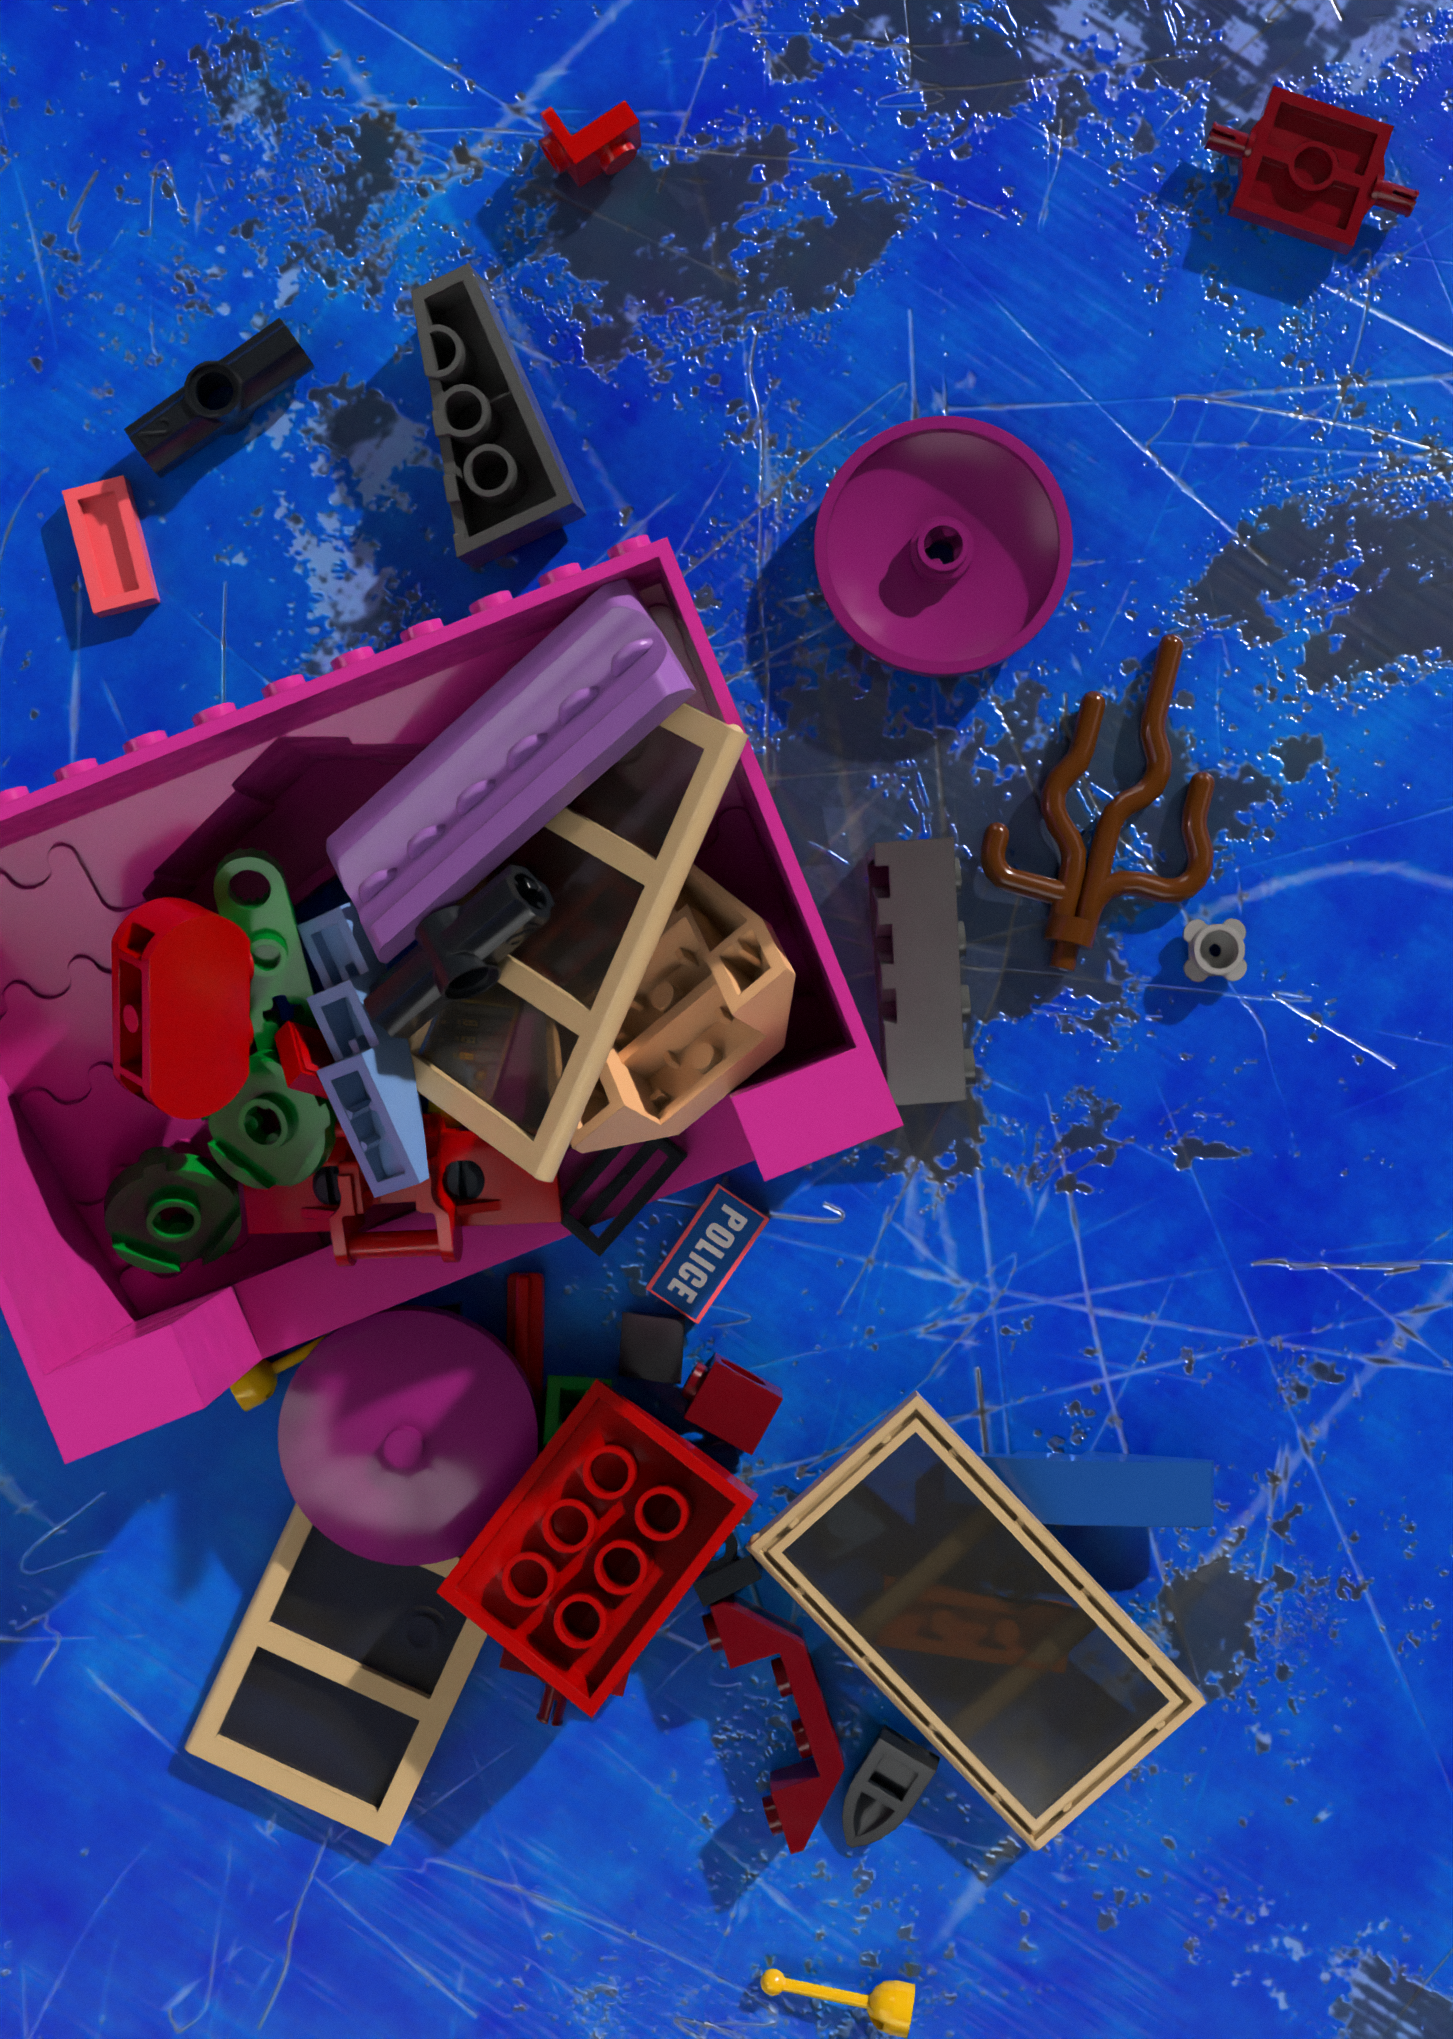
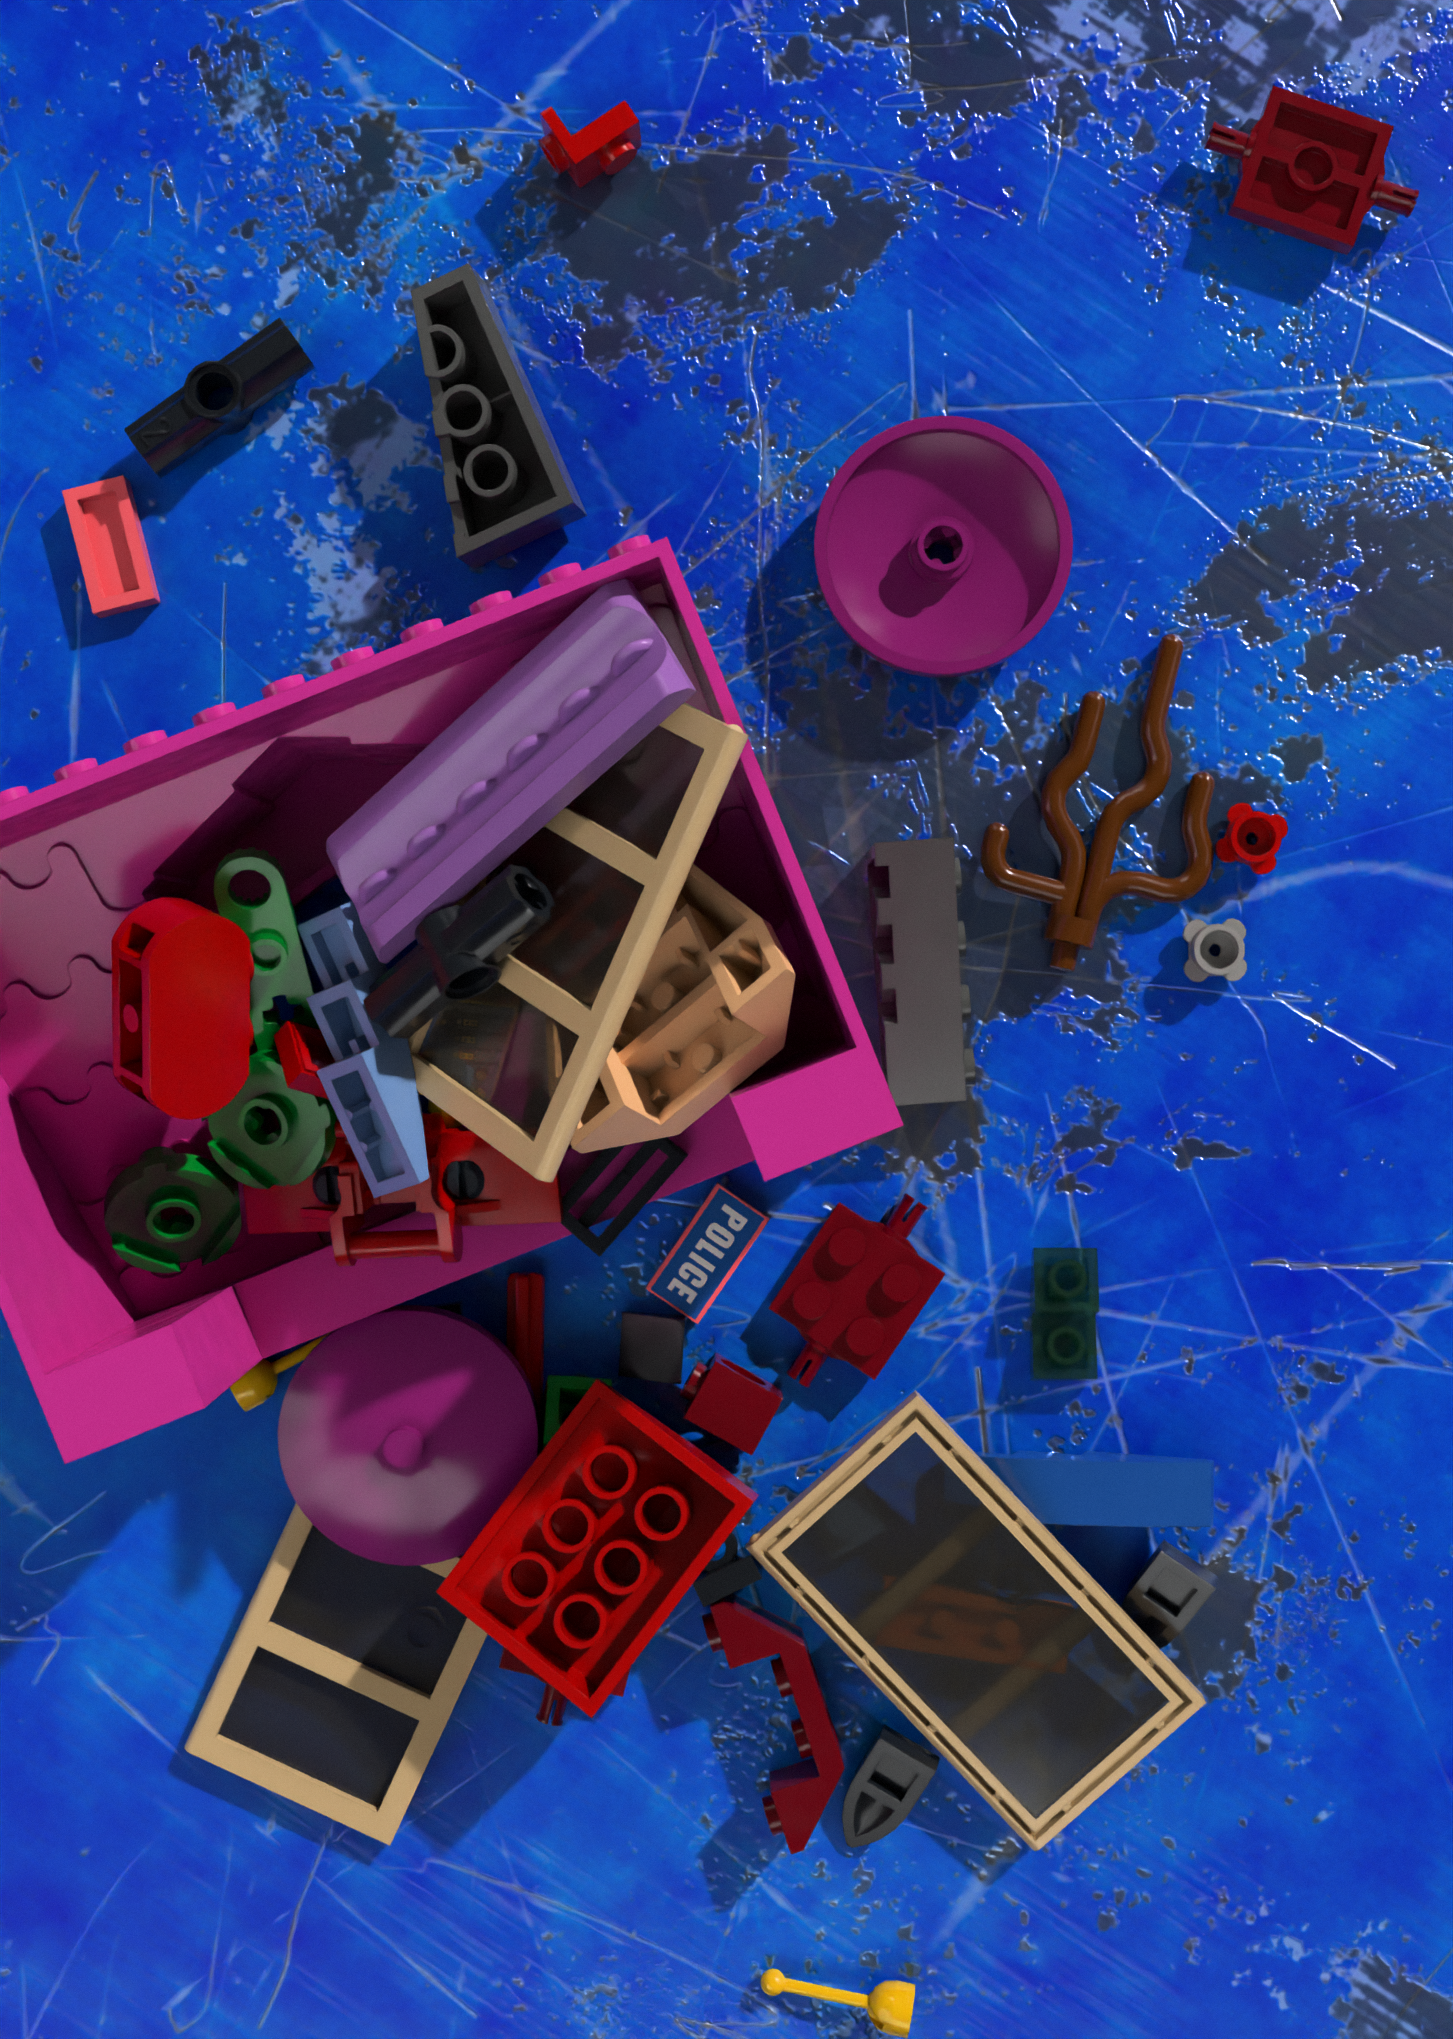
none -> dark red plate [769,1193,945,1388]
none -> slope [1030,1248,1099,1381]
none -> black plate [1113,1540,1218,1662]
none -> red plate [1215,803,1288,875]

